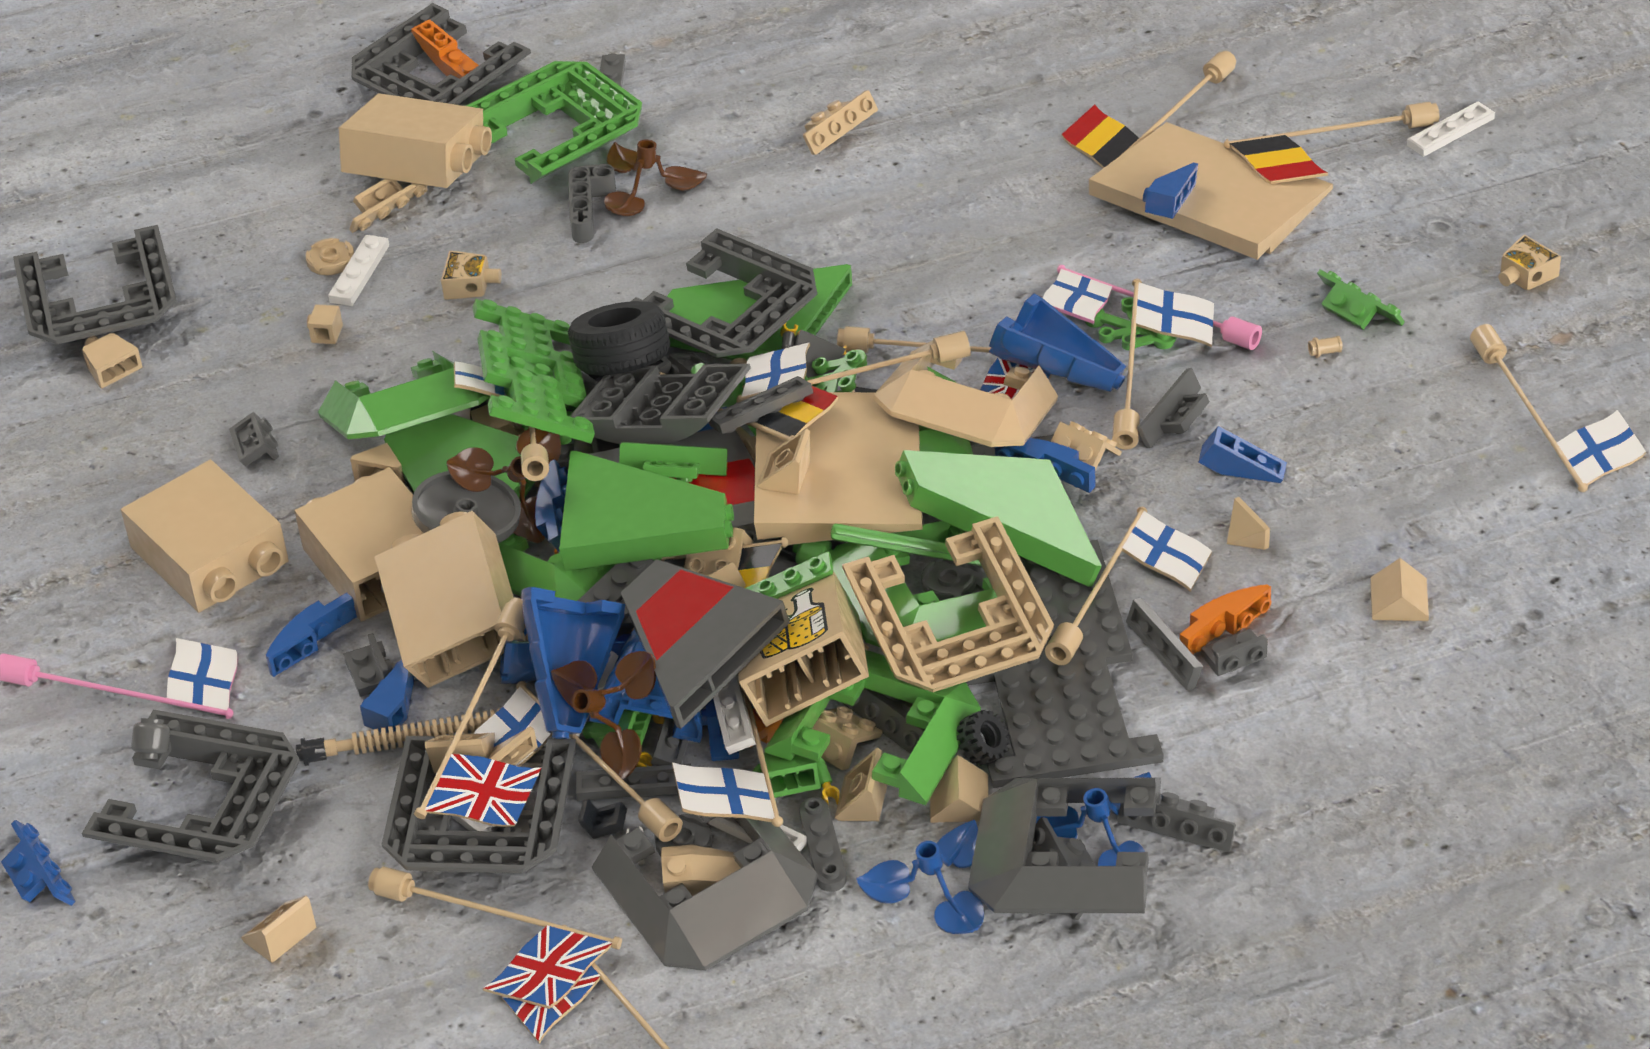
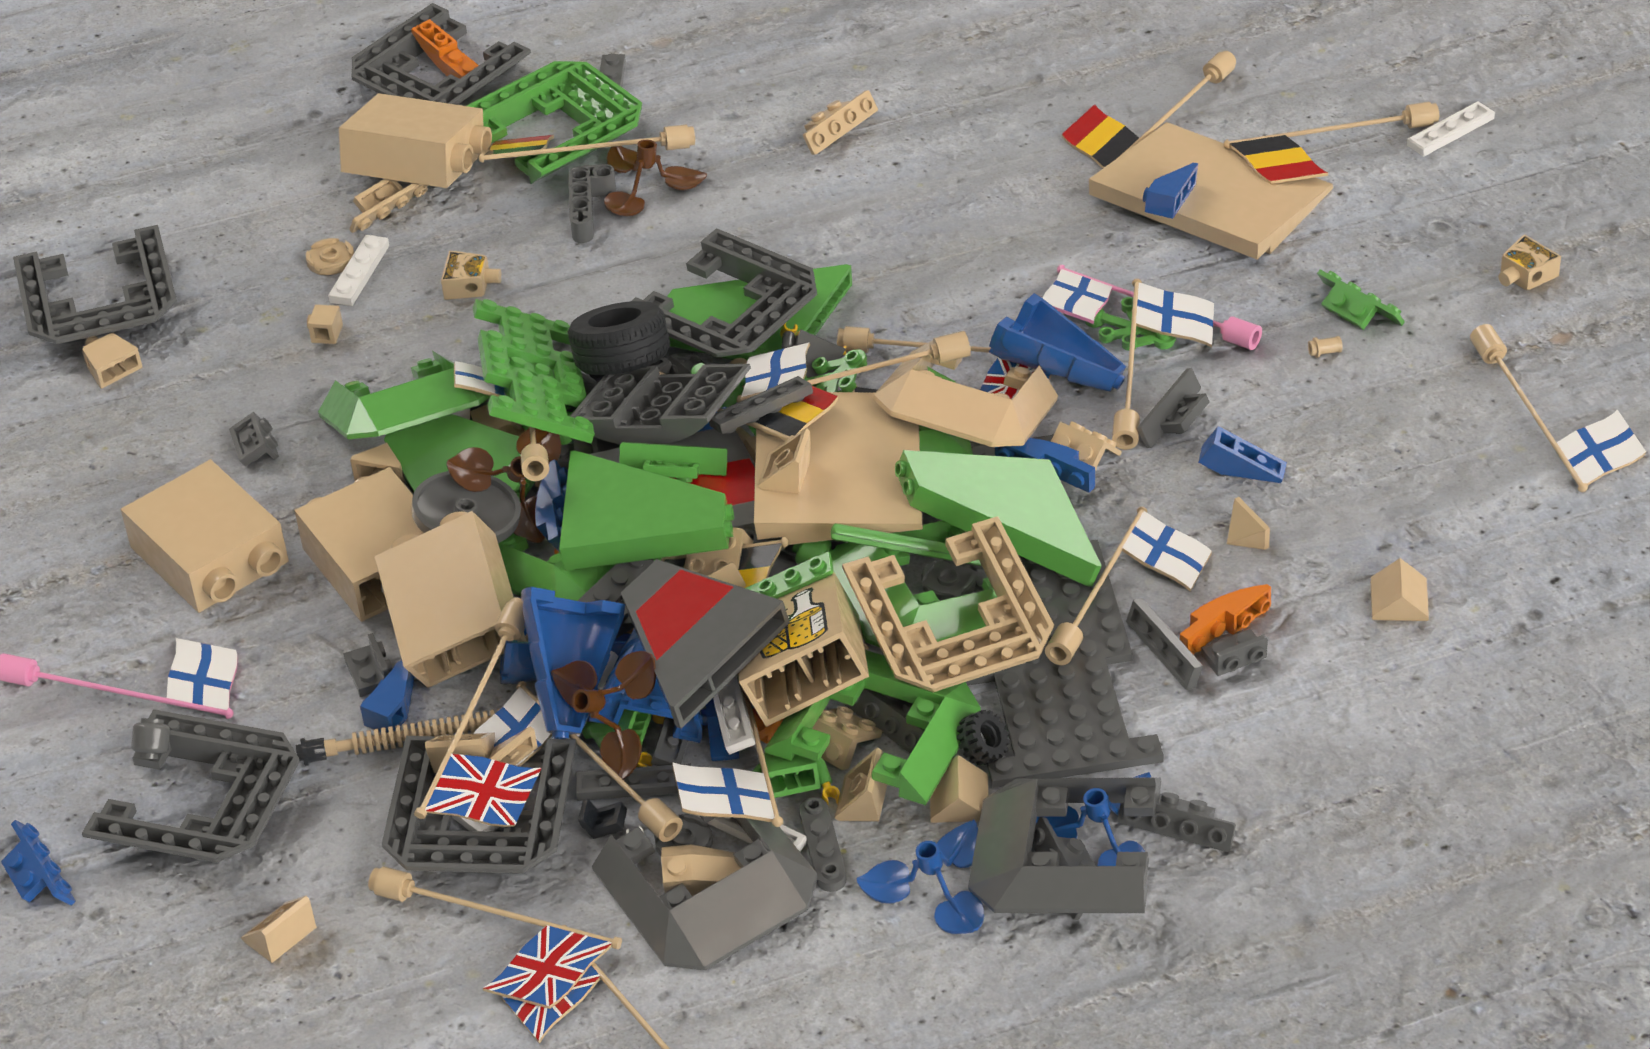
blue slope [266,592,357,677] -> none
none -> tan flag [478,124,695,163]

